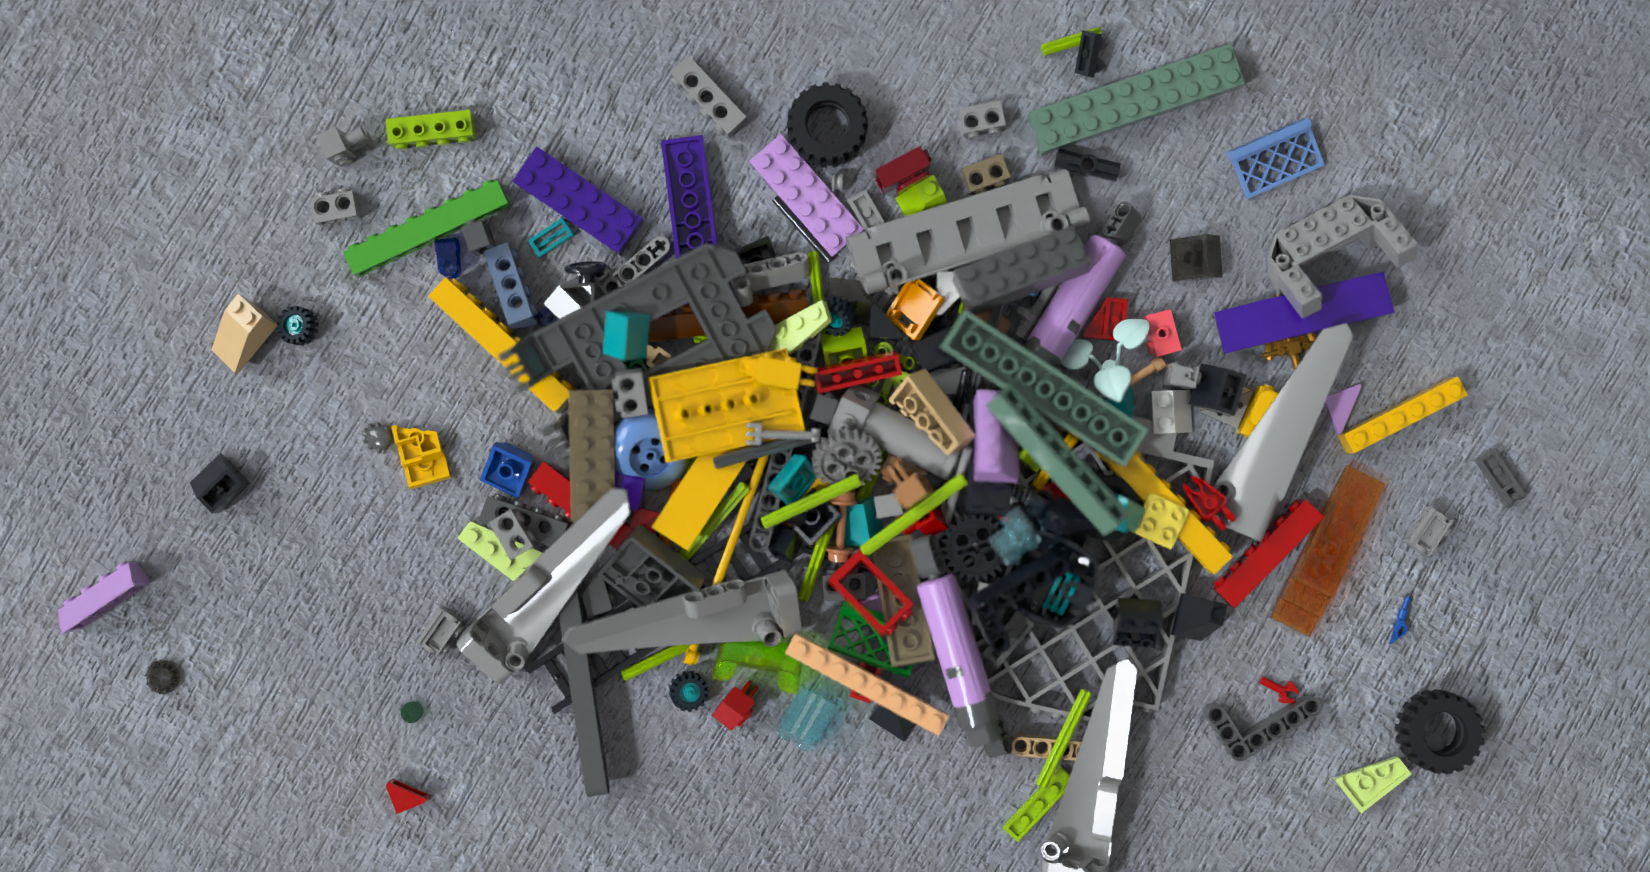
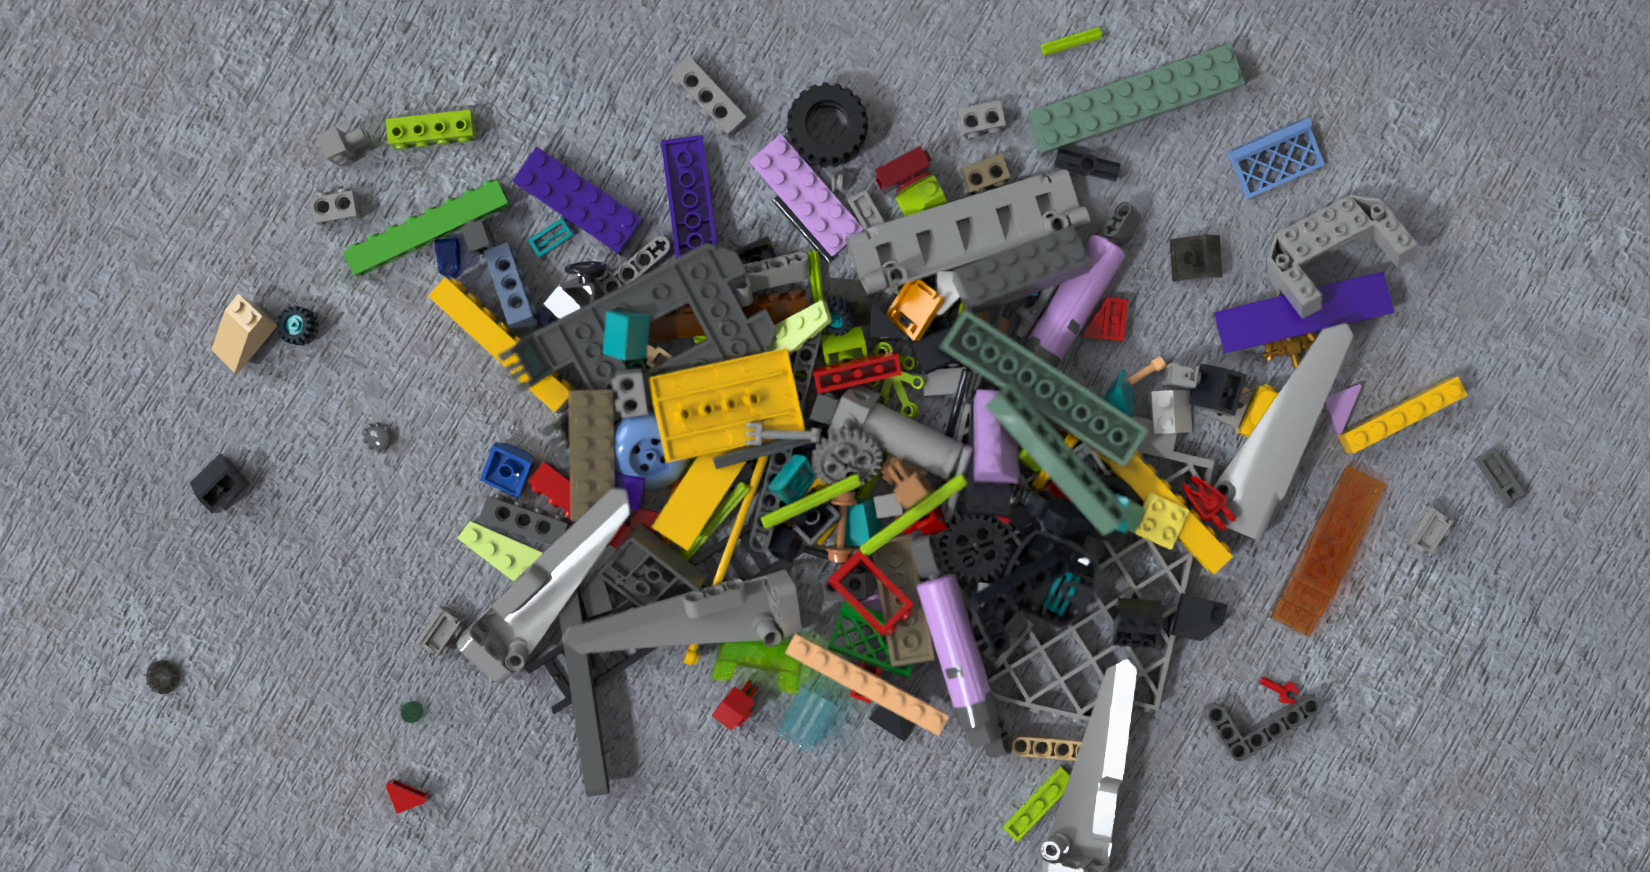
lavender slope [58,561,150,633] -> none
yellow slope [391,425,451,490] -> none
light grey brick [489,509,536,560] -> none
lime axle [621,645,689,681] -> none
black wheel [669,671,709,712] -> none
yellow hinge [739,354,817,390] -> none
lime axle [798,525,834,601] -> none
tan wedge [888,369,976,456] -> none
clear light blue brick [988,507,1042,565] -> none
lime axle [1036,689,1092,788] -> none
light aqua plant [1060,319,1150,402] -> none
black tile [1074,30,1107,77] -> none
coral brick [1142,309,1182,358] -> none
red brick [1212,499,1324,608] -> none
yellowish green wing [1333,756,1411,813] -> none
blue hand [1389,596,1411,644] -> none
black tyre [1395,689,1485,775] -> none

